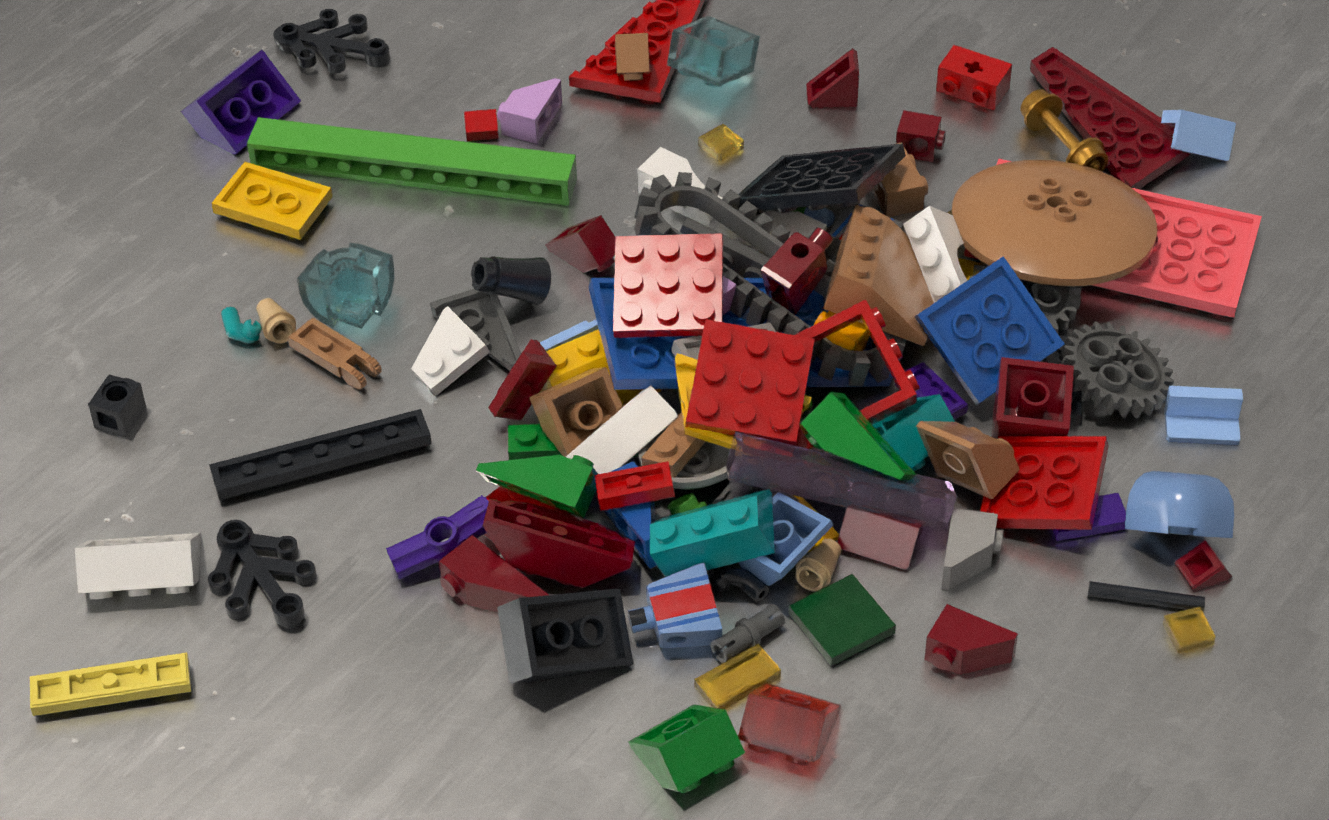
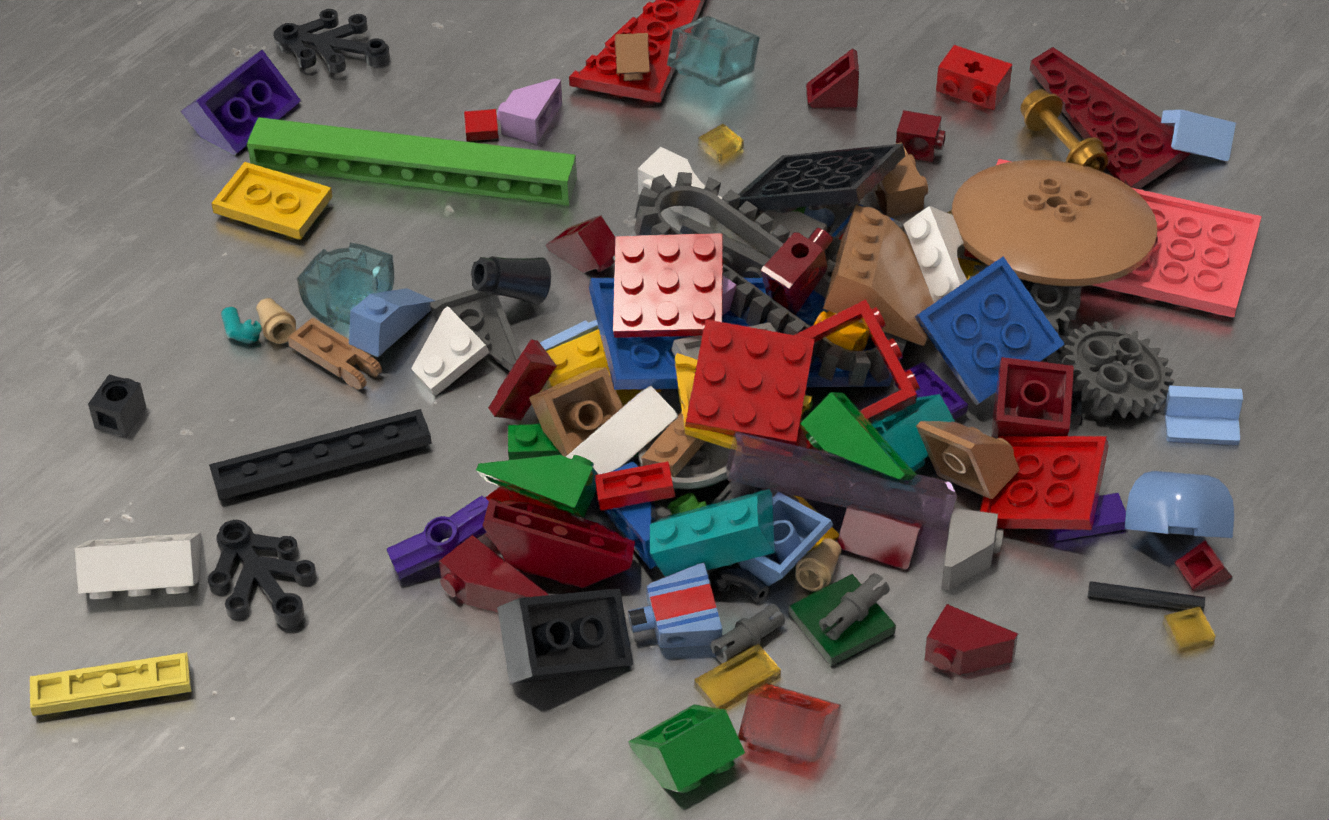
none -> medium blue slope [349,288,435,357]
none -> dark grey pin [819,573,890,640]

